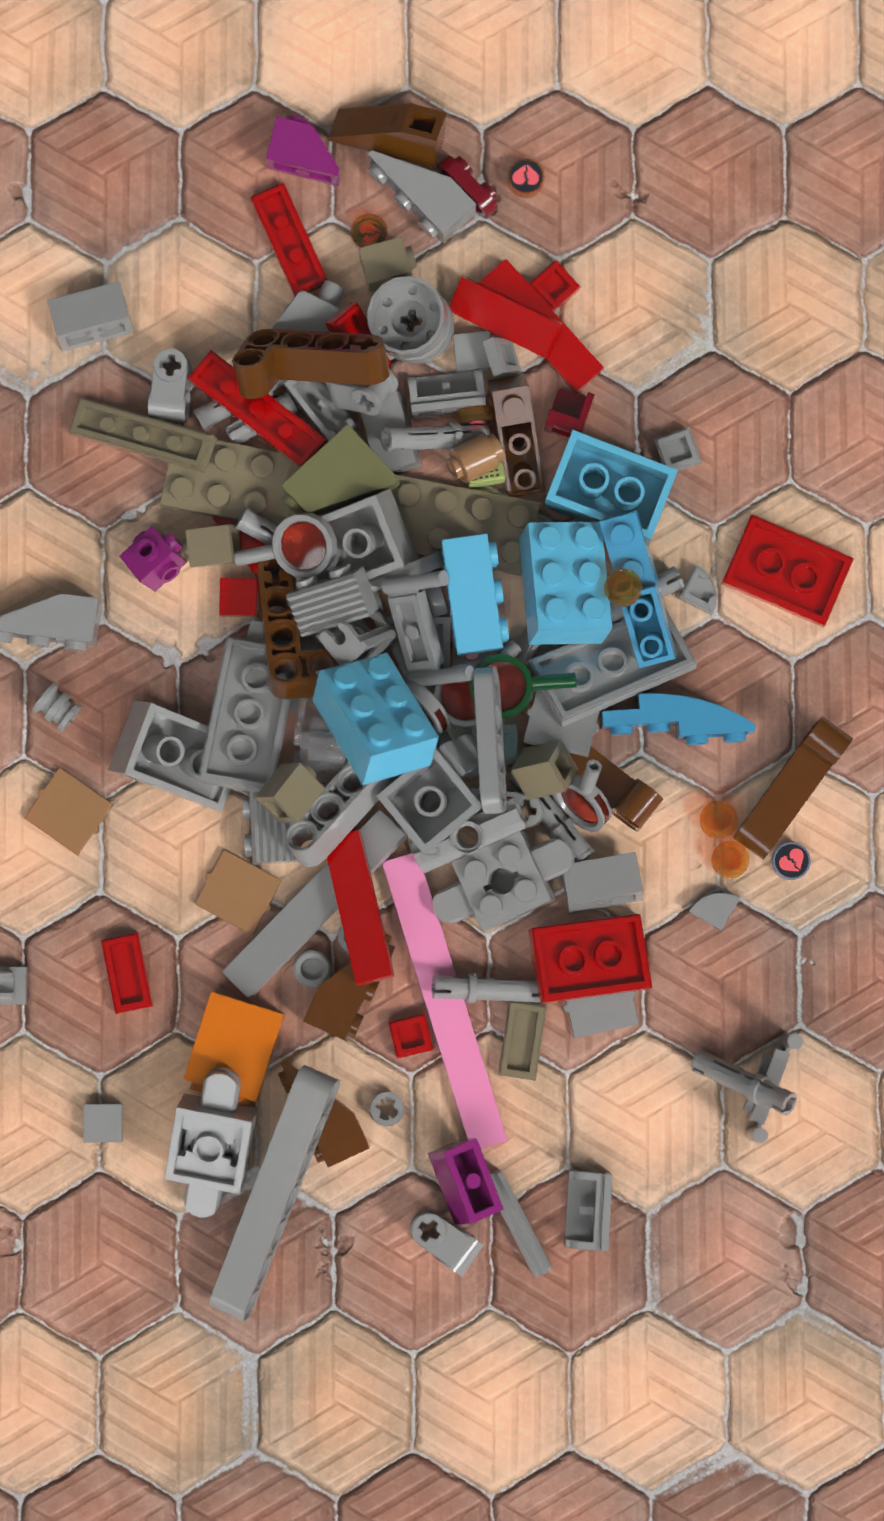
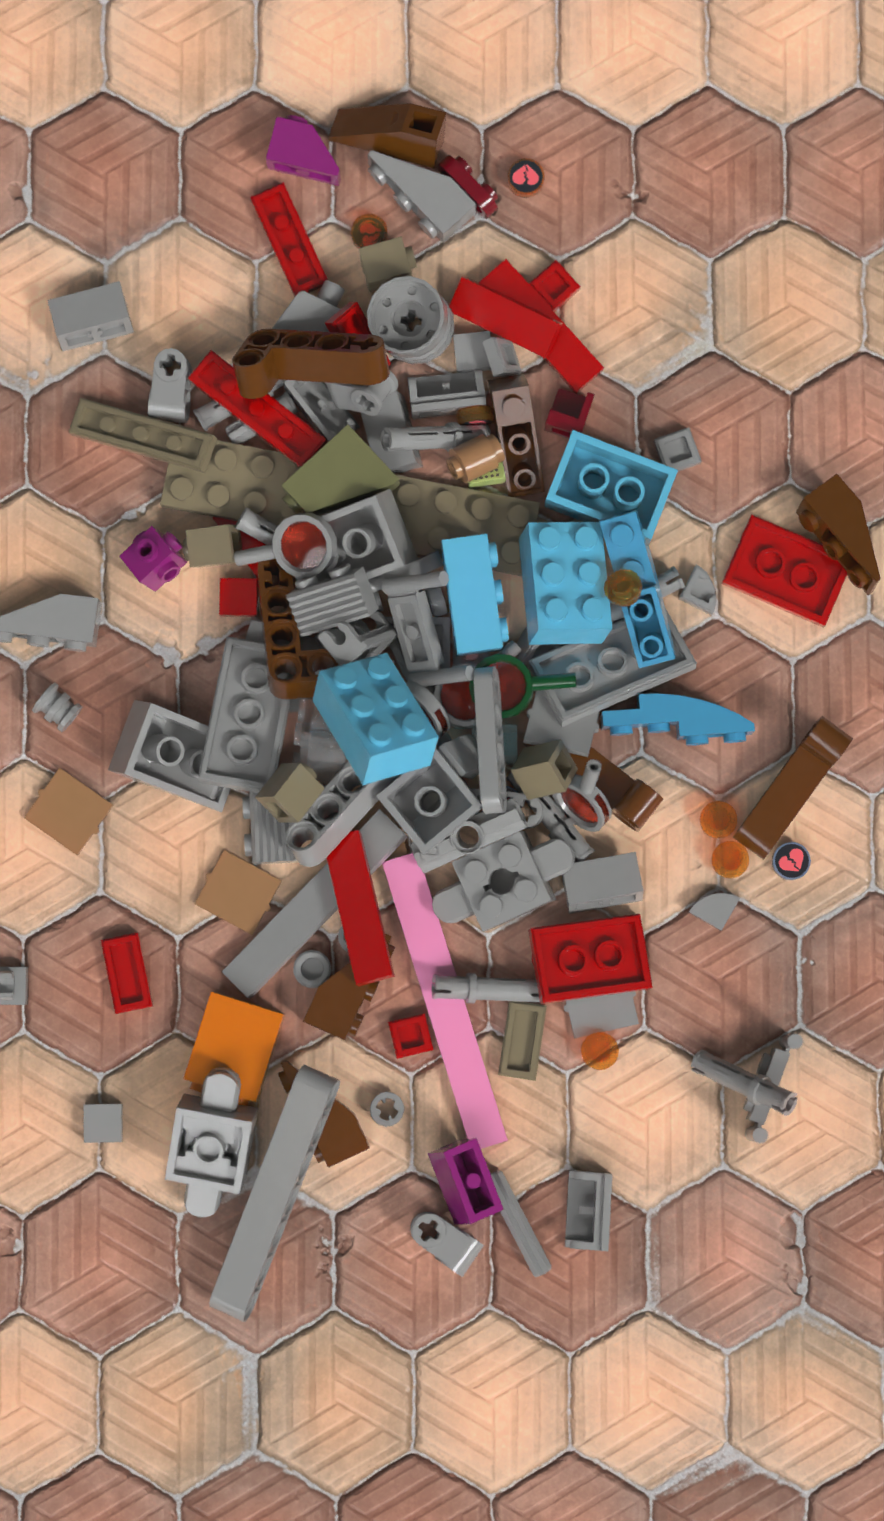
none -> clear orange plate [581,1032,619,1070]
none -> reddish brown slope [796,473,881,596]

